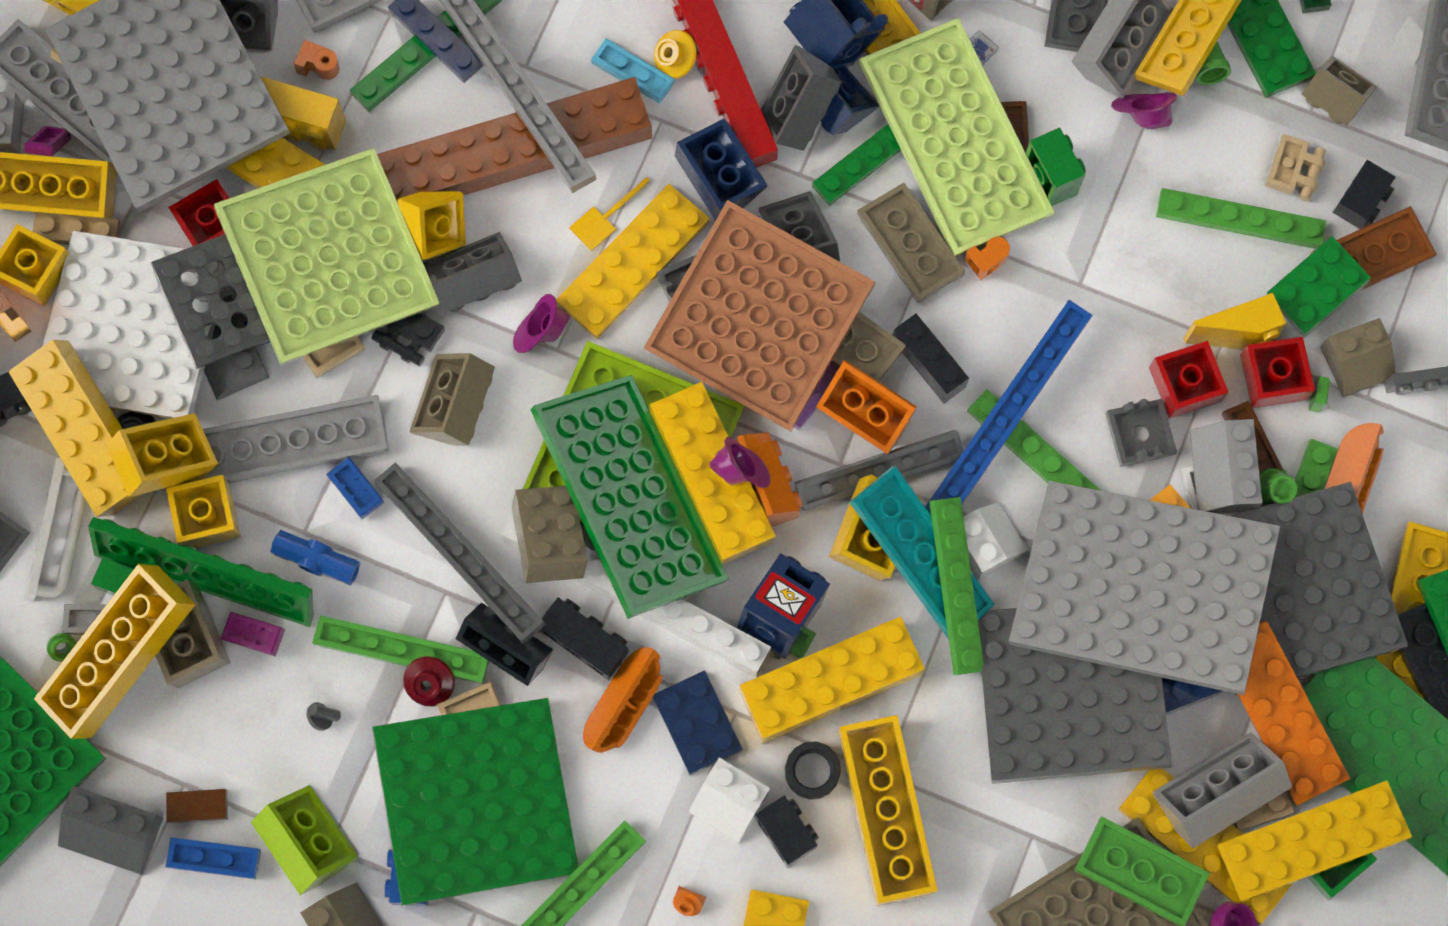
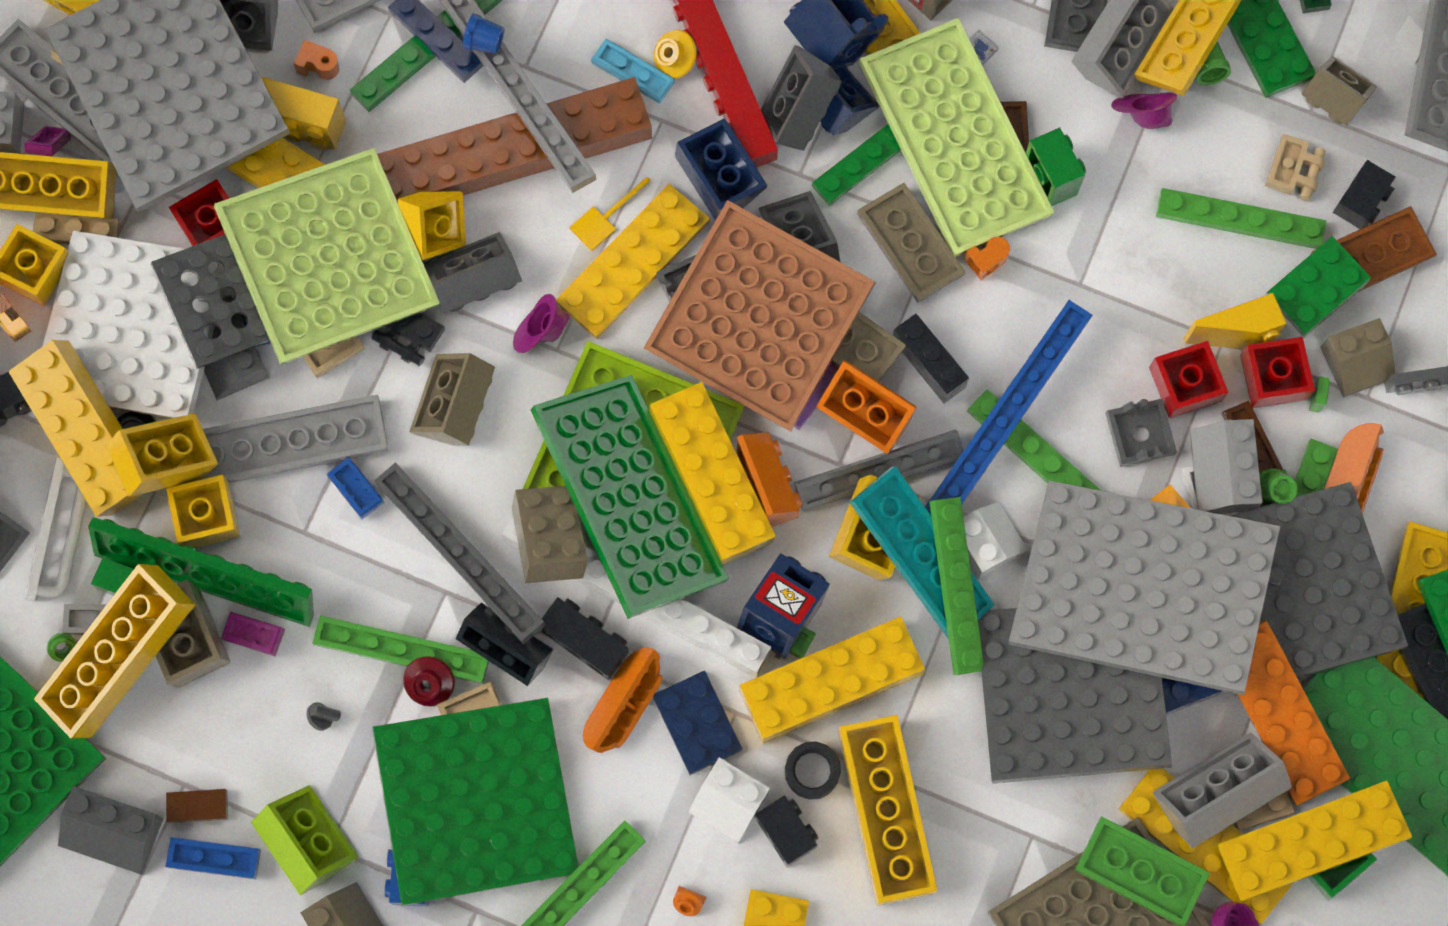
blue piece [270,530,361,586] -> none
magenta piece [709,437,771,488] -> none
none -> blue piece [462,13,505,54]

